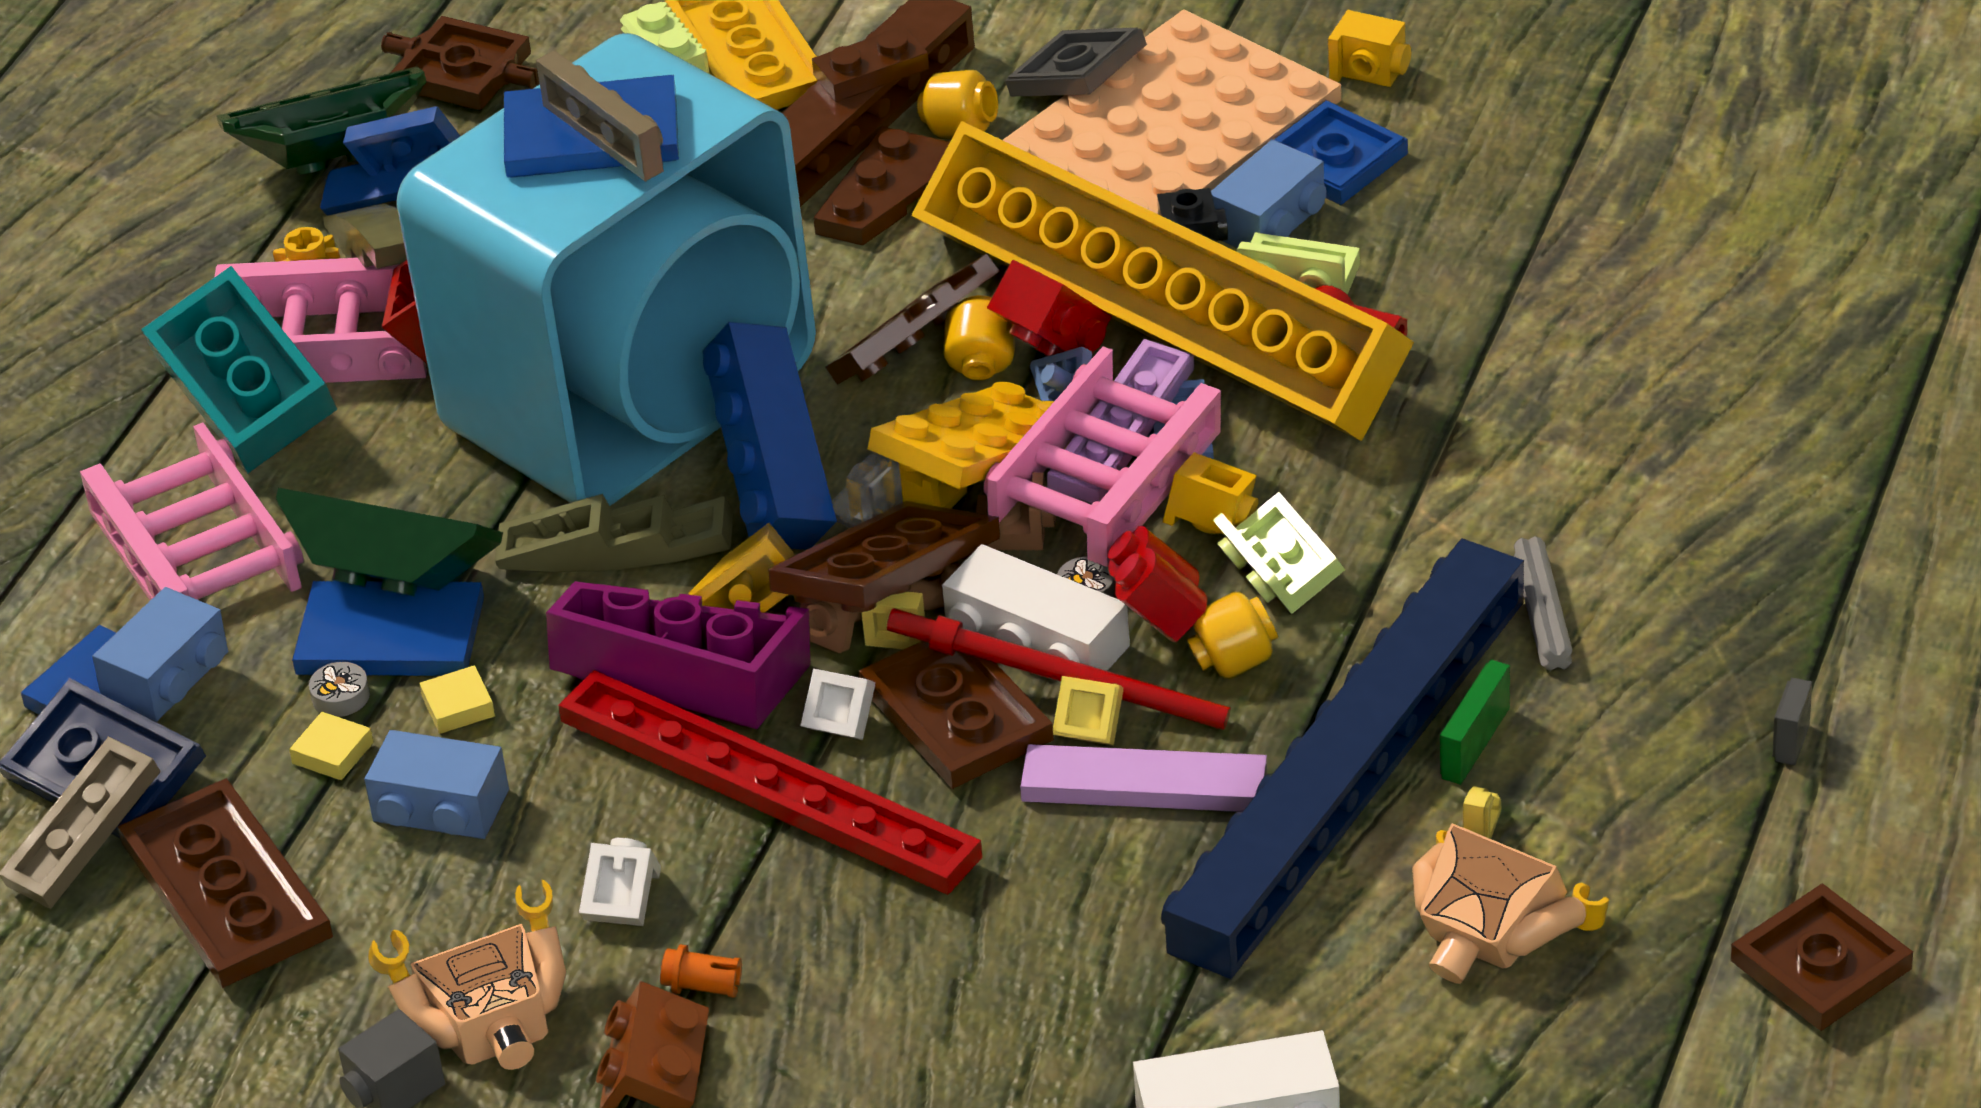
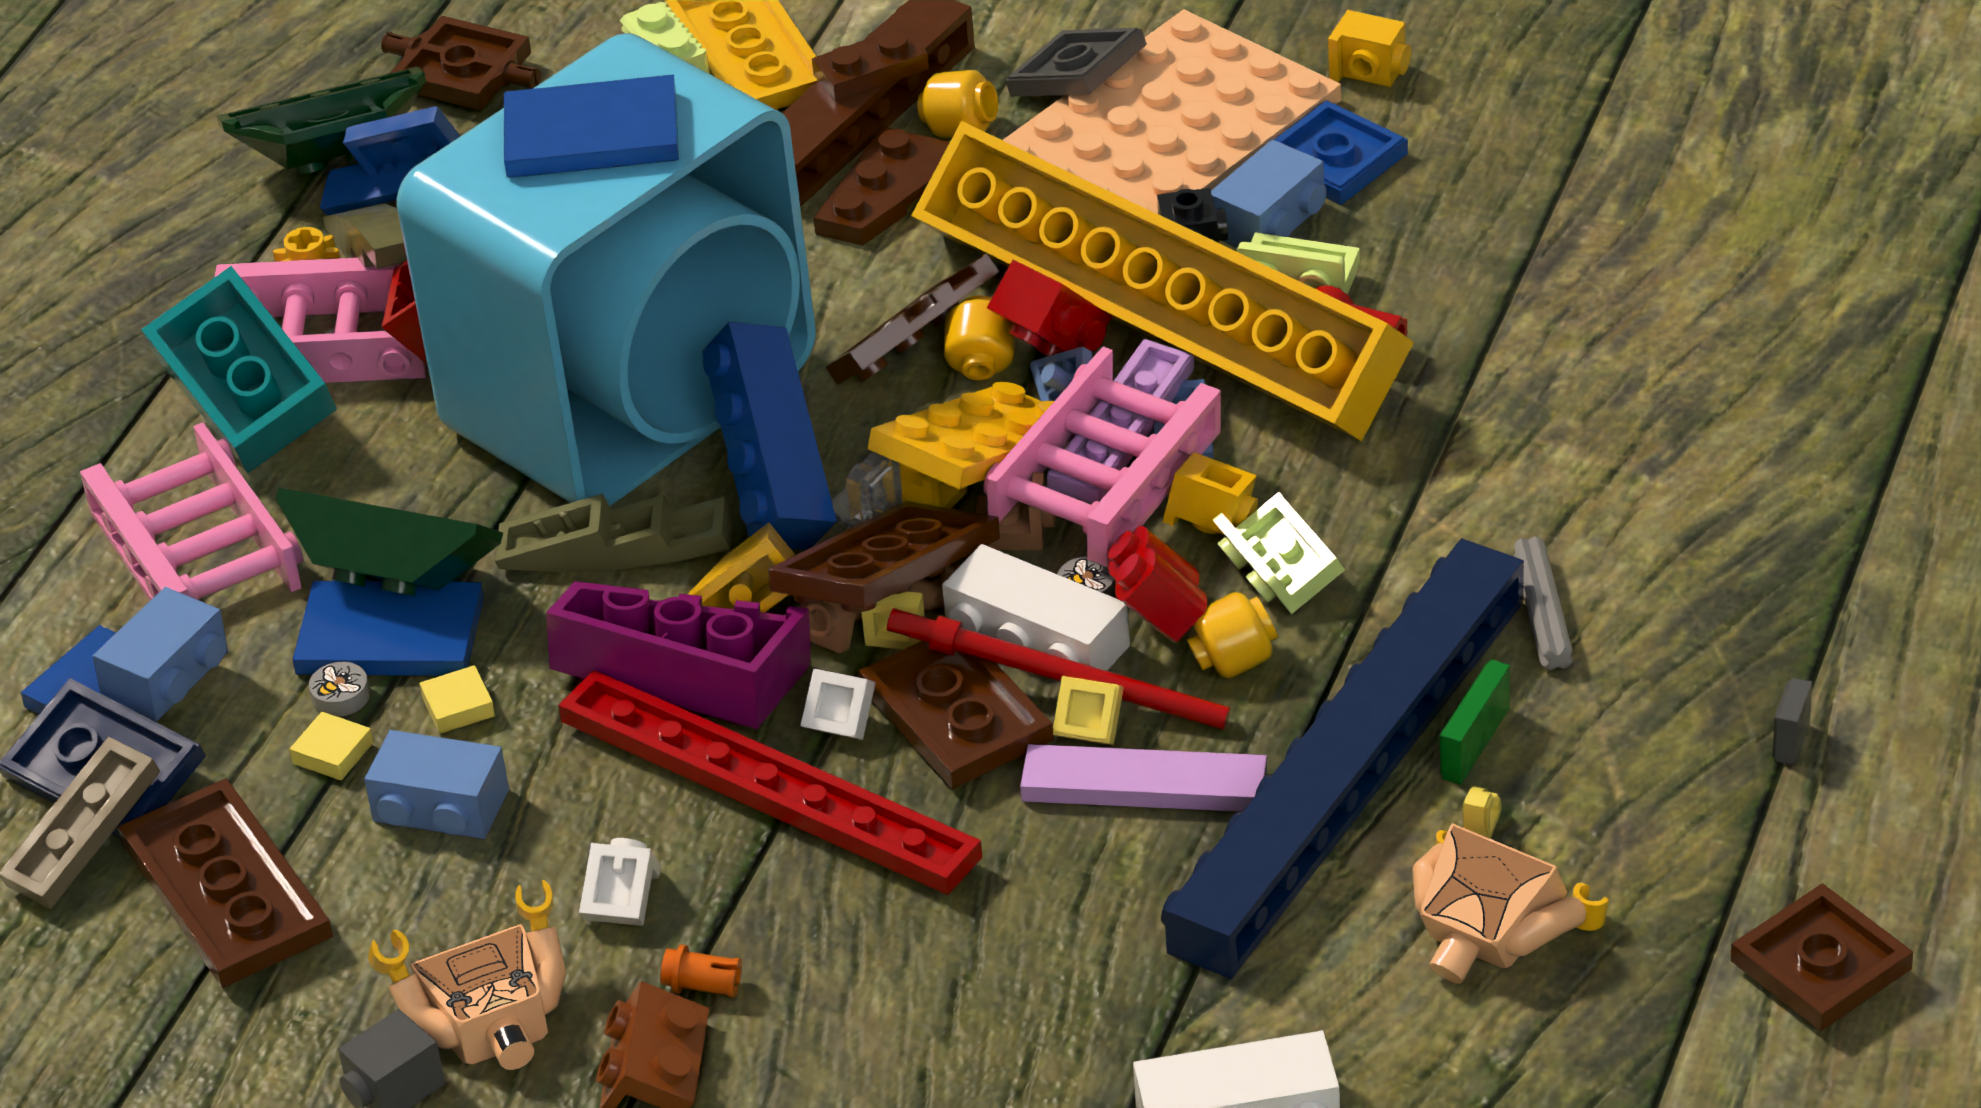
dark tan plate [536,50,664,182] -> none

